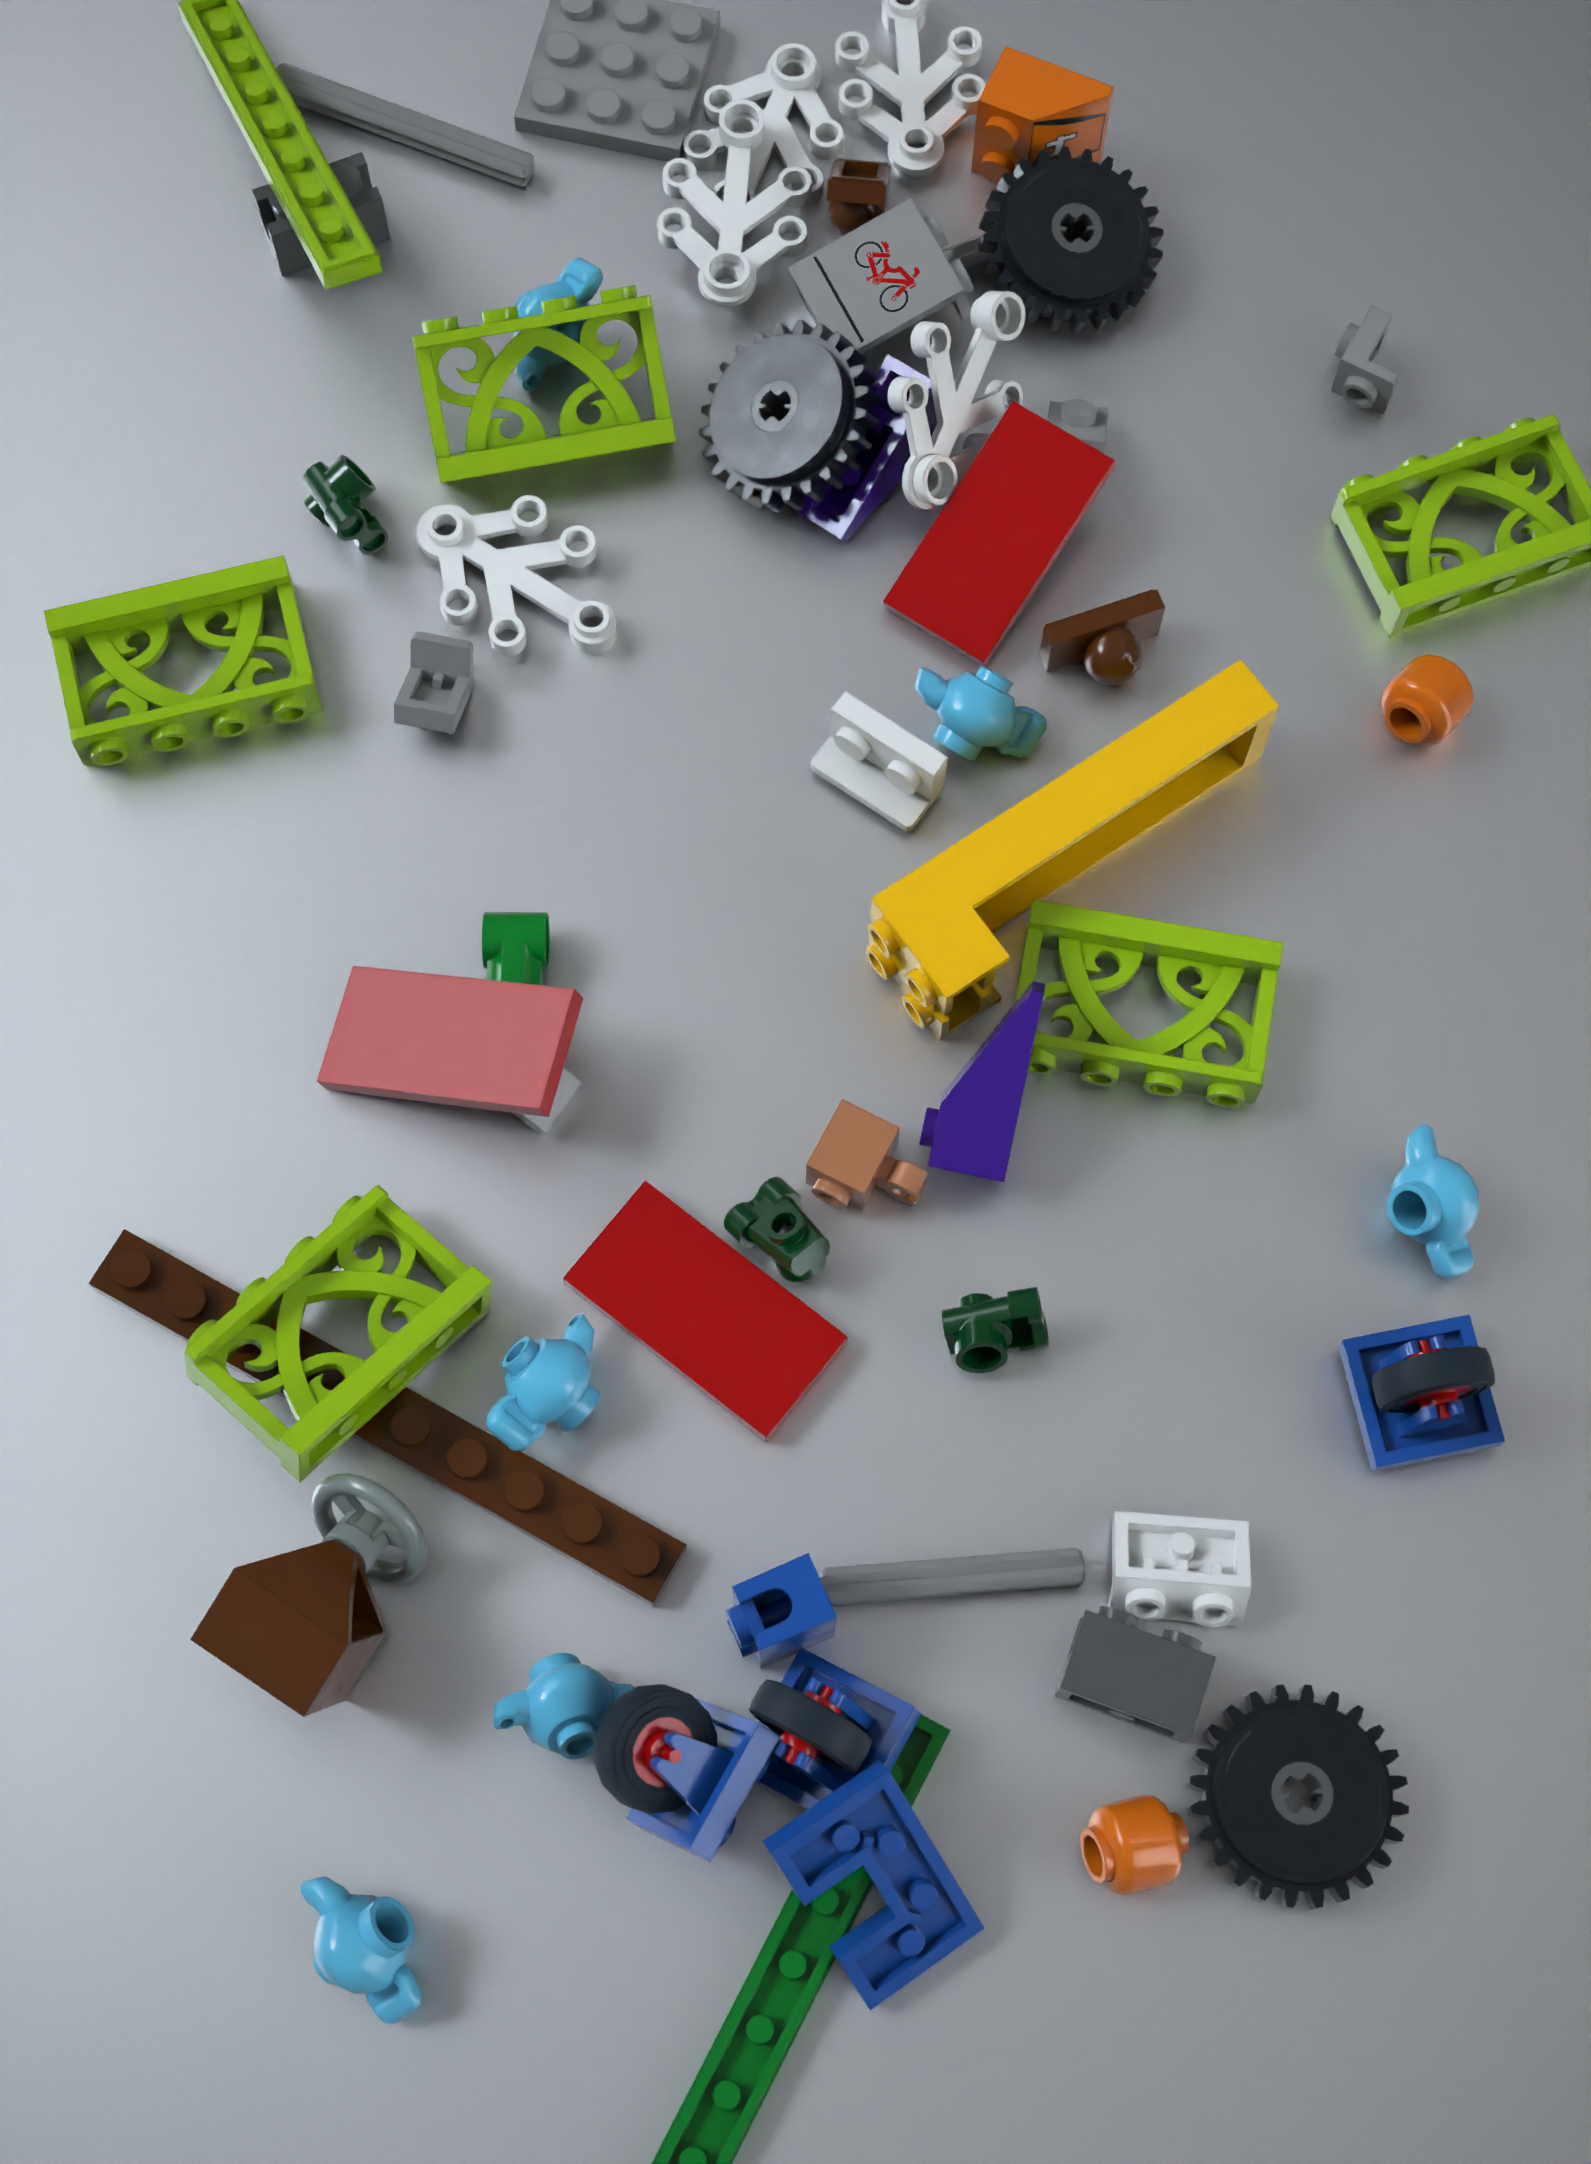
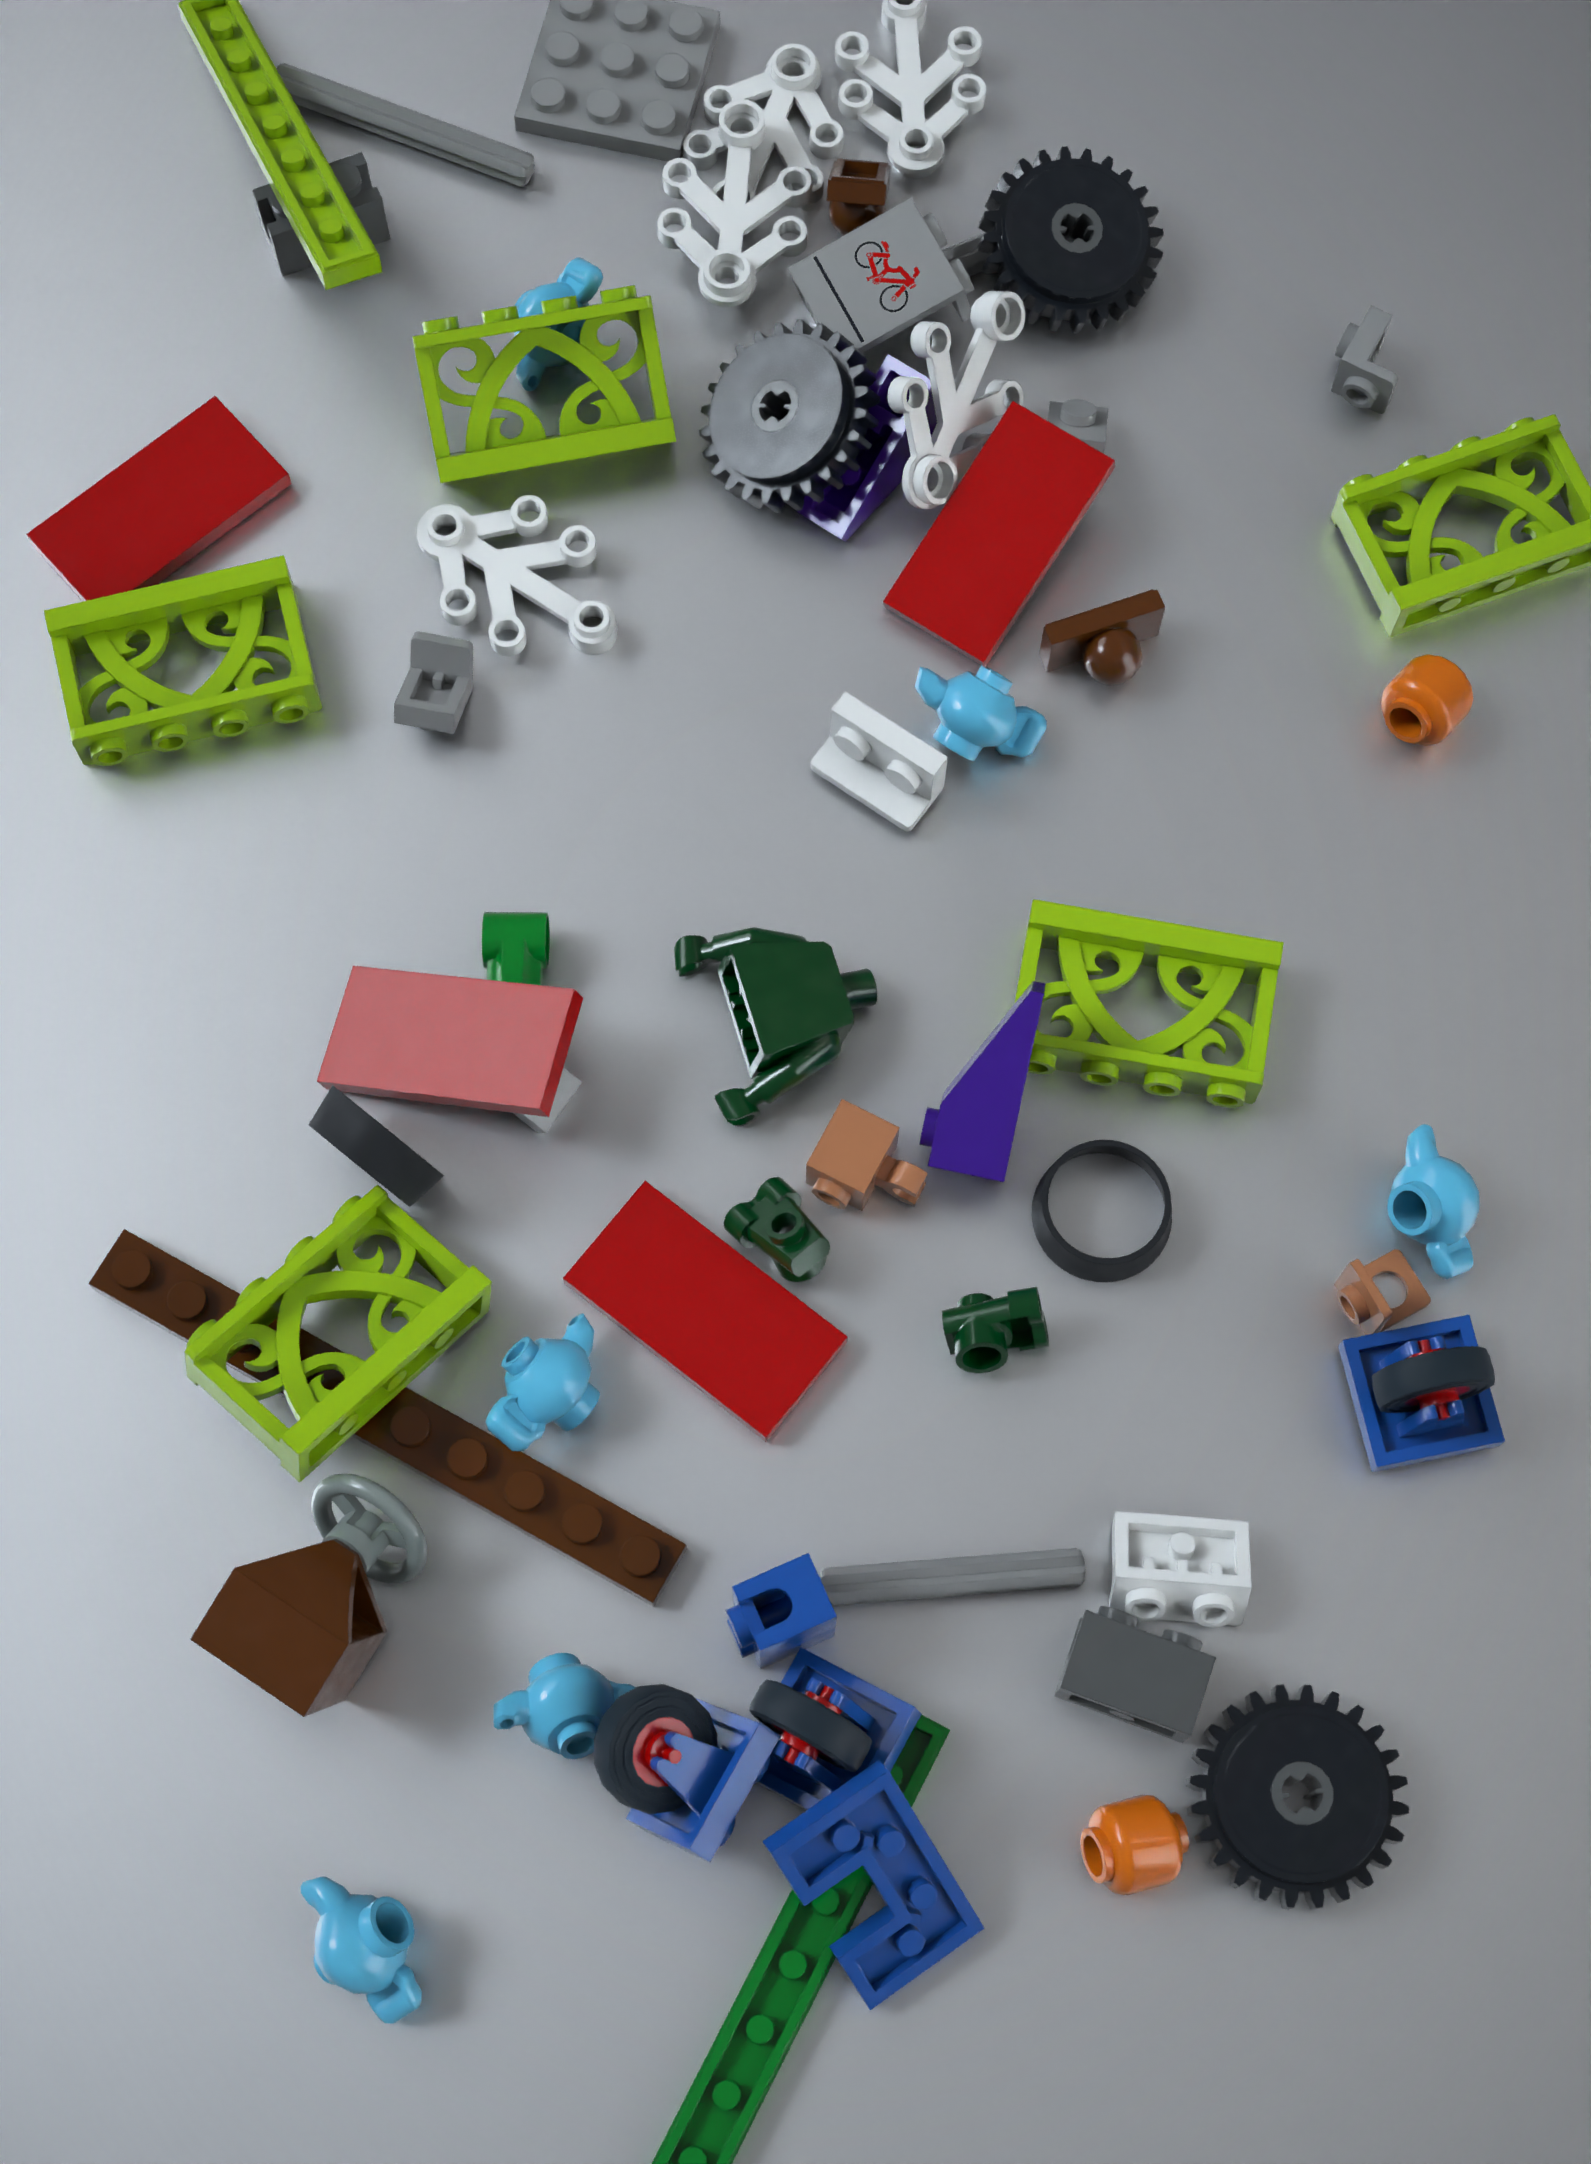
dark green plate [302,455,388,555] -> none
yellow brick [865,659,1279,1041] -> none
orange slope [971,47,1114,184] -> none
none -> red tile [26,396,292,601]
none -> black tyre [308,1085,444,1207]
none -> dark green torso [674,927,877,1126]
none -> black tyre [1031,1140,1172,1282]
none -> nougat bracket [1334,1249,1431,1335]

